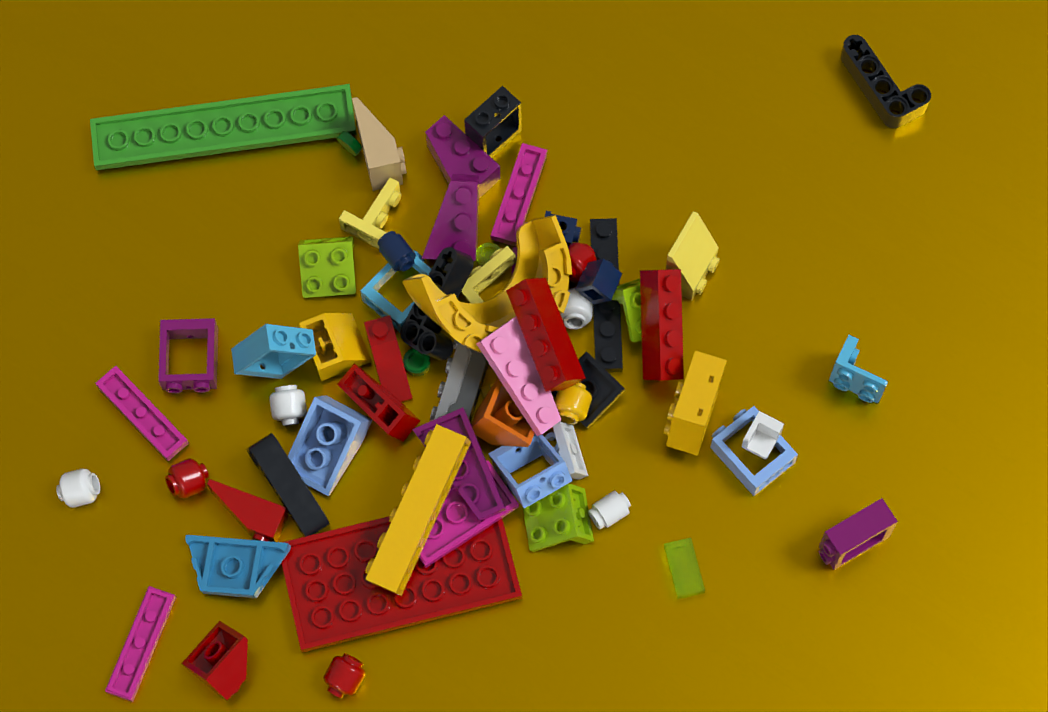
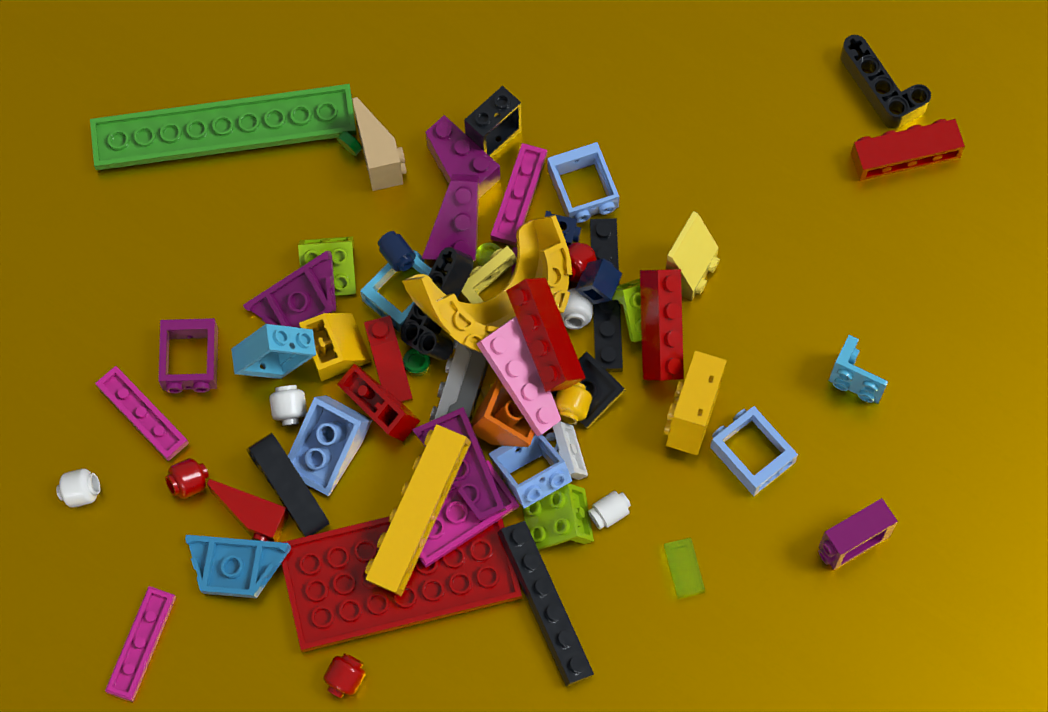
red slope [181,621,248,700] -> none
light yellow bracket [339,177,402,249] -> none
white panel [742,411,784,459] -> none
none -> magenta wing [243,251,336,328]
none -> black plate [497,521,594,687]
none -> light blue window [547,142,619,223]
none -> red brick [851,119,965,181]

